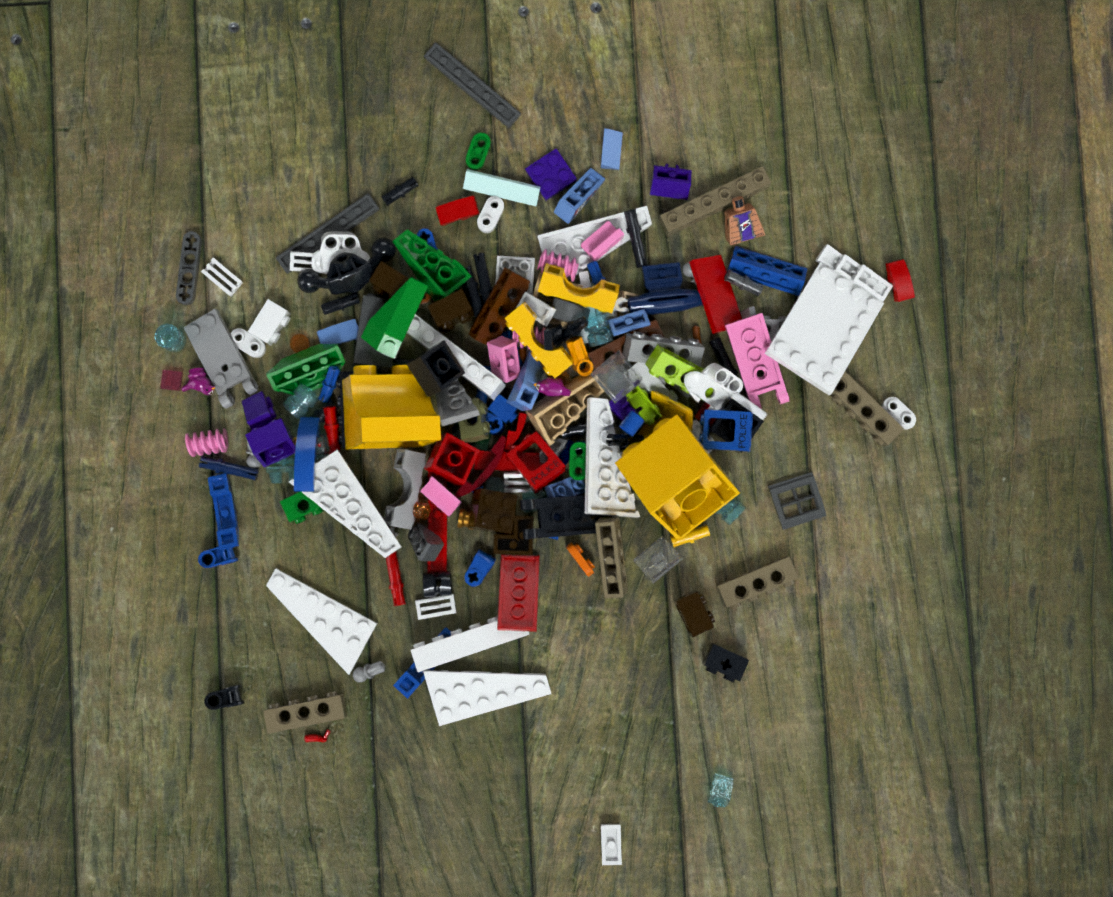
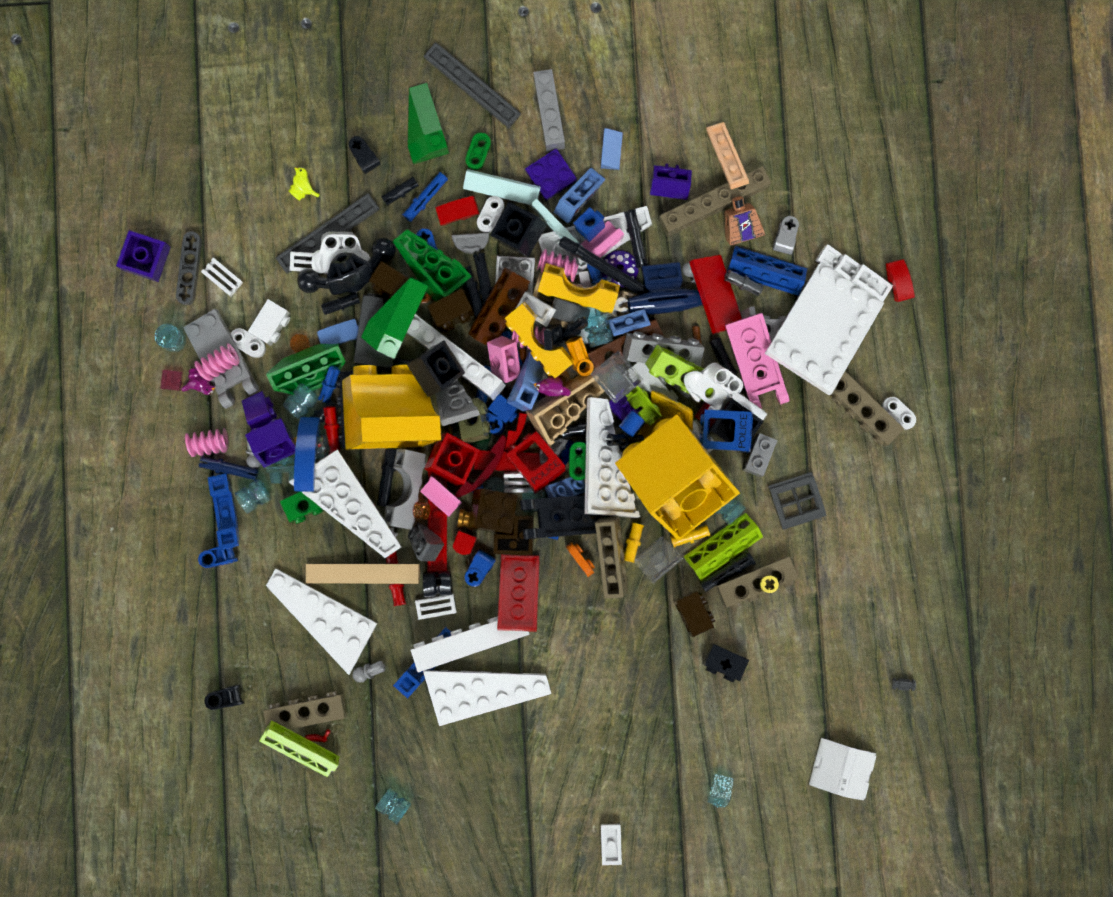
none -> dark purple brick [116,230,171,282]
none -> bright pink piece [194,343,239,381]
none -> clear light blue wheel [235,479,271,514]
none -> lime fence [259,720,340,777]
none -> neon yellow animal [288,167,320,201]
none -> tan tile [306,564,420,584]
none -> black piece [349,136,381,175]
none -> clear light blue wheel [375,788,412,825]
none -> black pin [376,448,397,507]
none -> blue pin [402,172,448,222]
none -> green wedge [408,83,449,165]
none -> light grey tile [452,233,490,254]
none -> red piece [452,531,477,555]
none -> black brick [490,202,547,257]
none -> light aqua tile [532,199,583,247]
none -> light grey arch [533,69,565,152]
none -> black axle [559,236,646,295]
none -> blue brick [573,207,605,242]
none -> dark purple dish [602,251,639,288]
none -> yellow pin [624,522,644,563]
none -> lime fence [684,513,763,581]
none -> black pin [699,550,756,592]
none -> light nougat tile [706,122,749,190]
none -> light grey brick [743,433,778,477]
none -> light yellow bush [760,576,779,593]
none -> light grey piece [772,216,799,255]
none -> white piece [809,738,876,800]
none -> dark grey piece [891,678,916,691]

